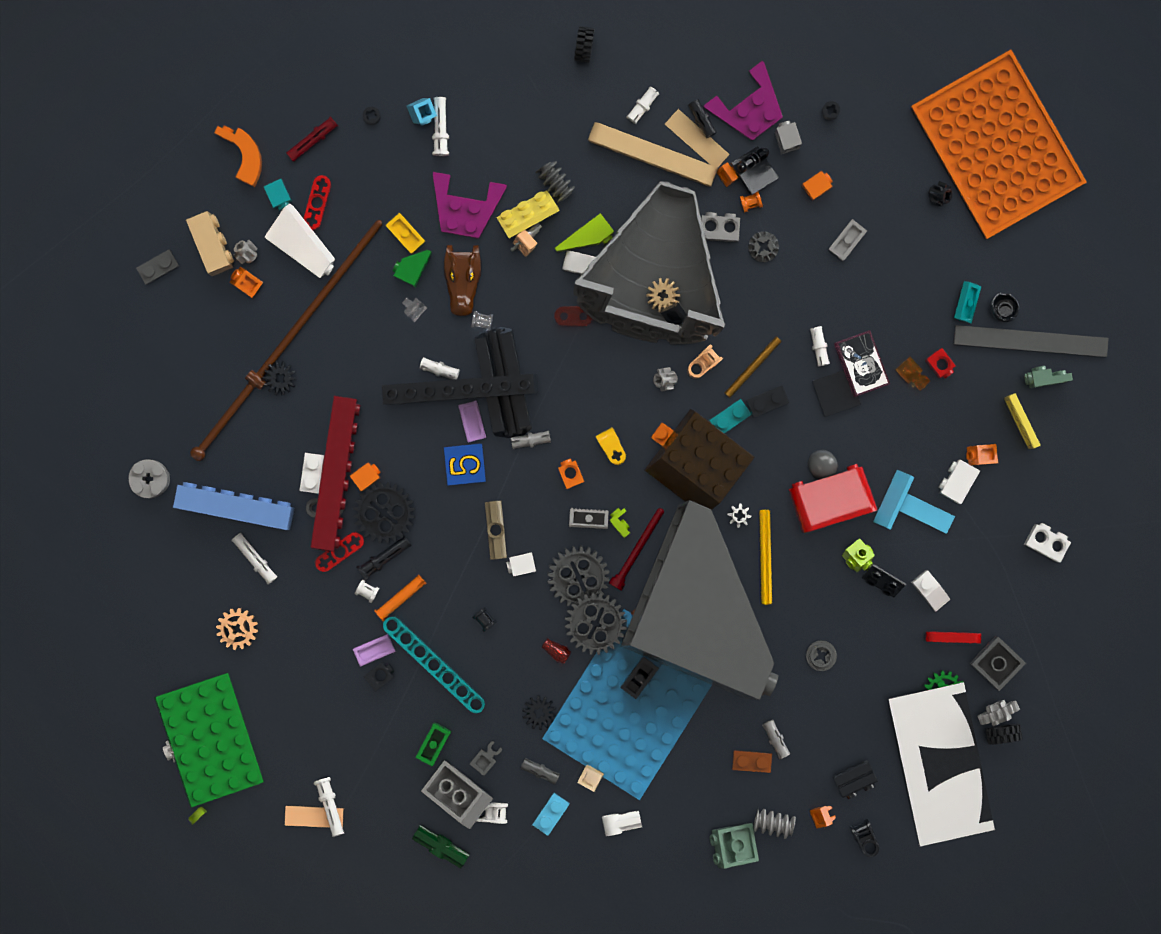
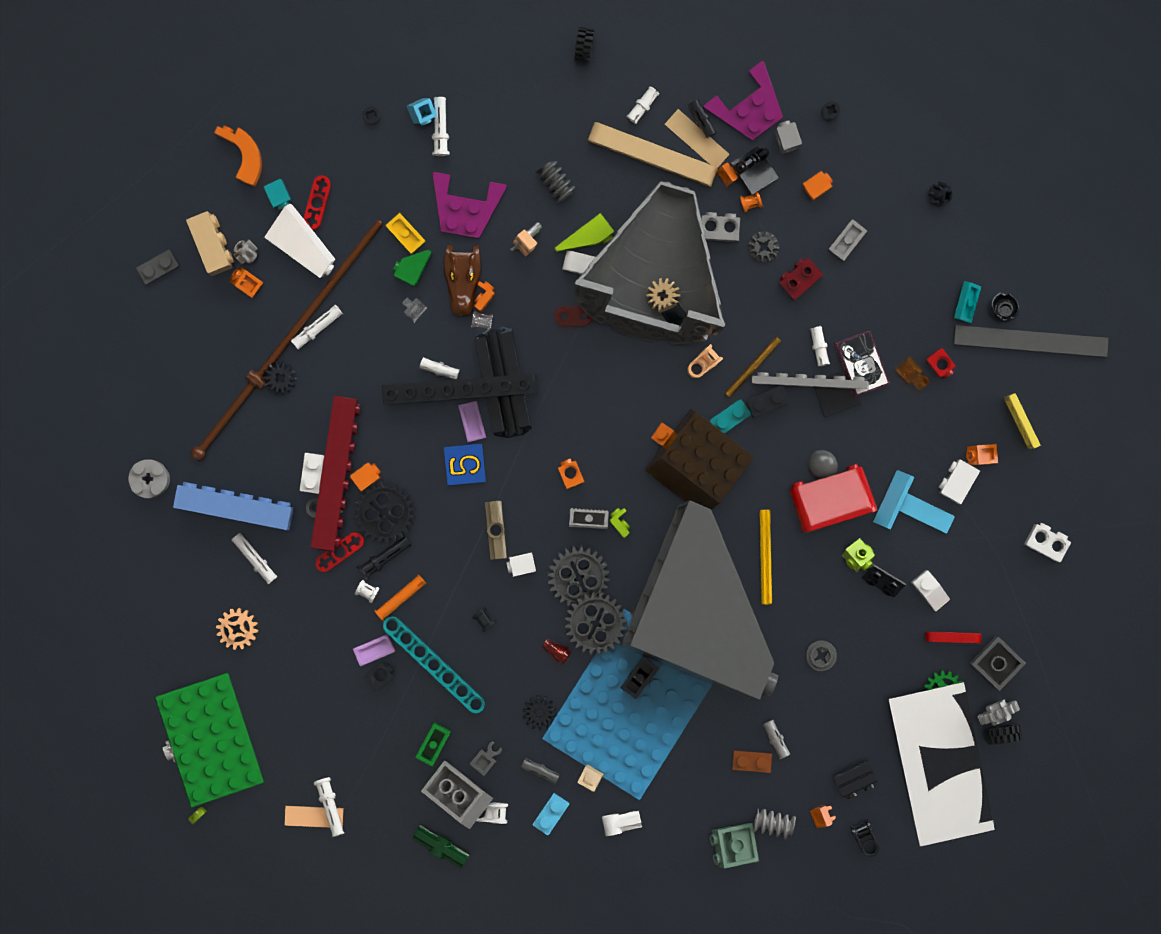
dark red pin [286,116,338,162] -> none
light yellow plate [497,190,560,238] -> none
light grey pin [511,430,551,449] -> none
yellow piece [596,427,626,465] -> none
dark red piece [609,508,664,591] -> none
light grey gear [654,367,678,391] -> none
white gear [727,504,751,527] -> none
orange plate [911,50,1087,239] -> none
sand green plate [1024,366,1073,389] -> none
none -> white pin [291,304,343,350]
none -> orange bracket [474,281,496,312]
none -> light grey plate [752,372,869,390]
none -> dark red brick [779,258,823,301]

